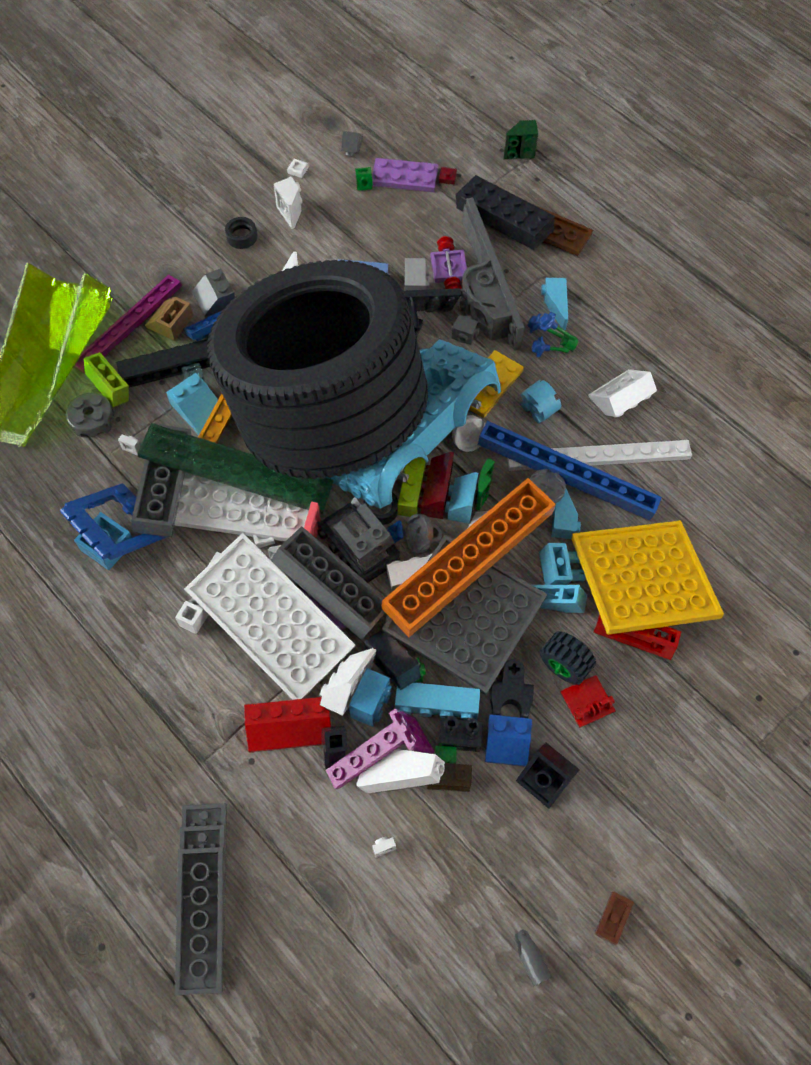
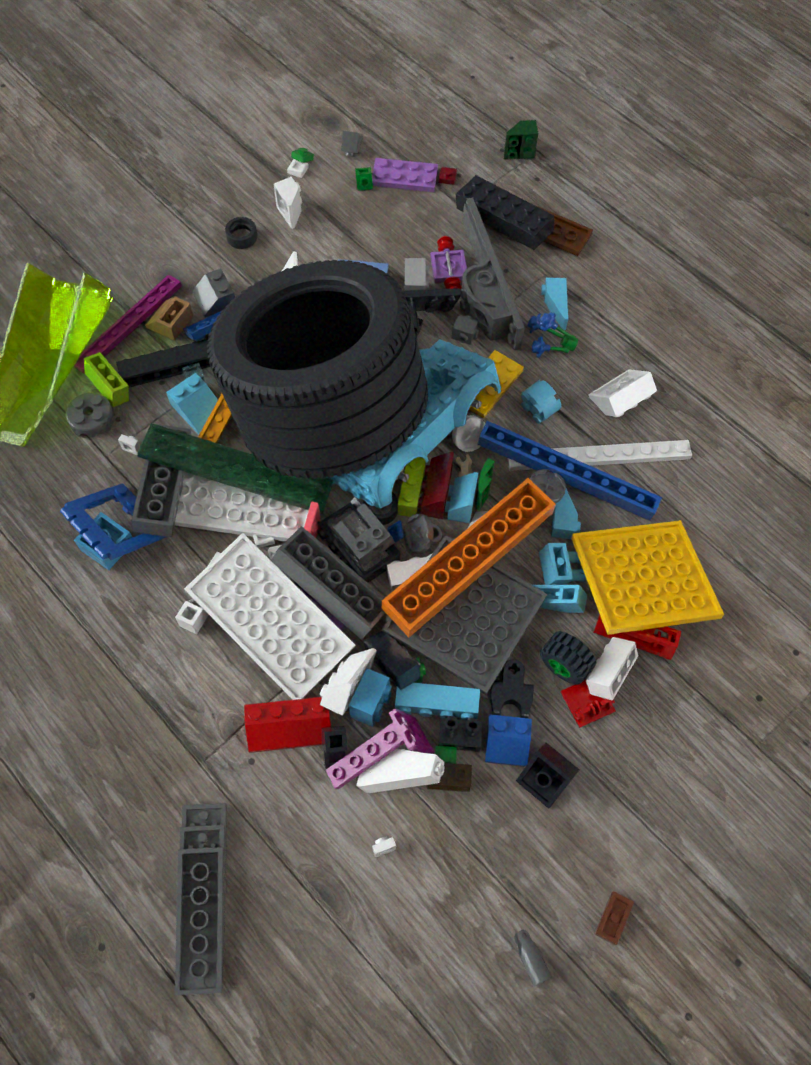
none -> green plate [291,148,314,163]
none -> tan plate [456,454,473,477]
none -> white brick [586,637,638,700]

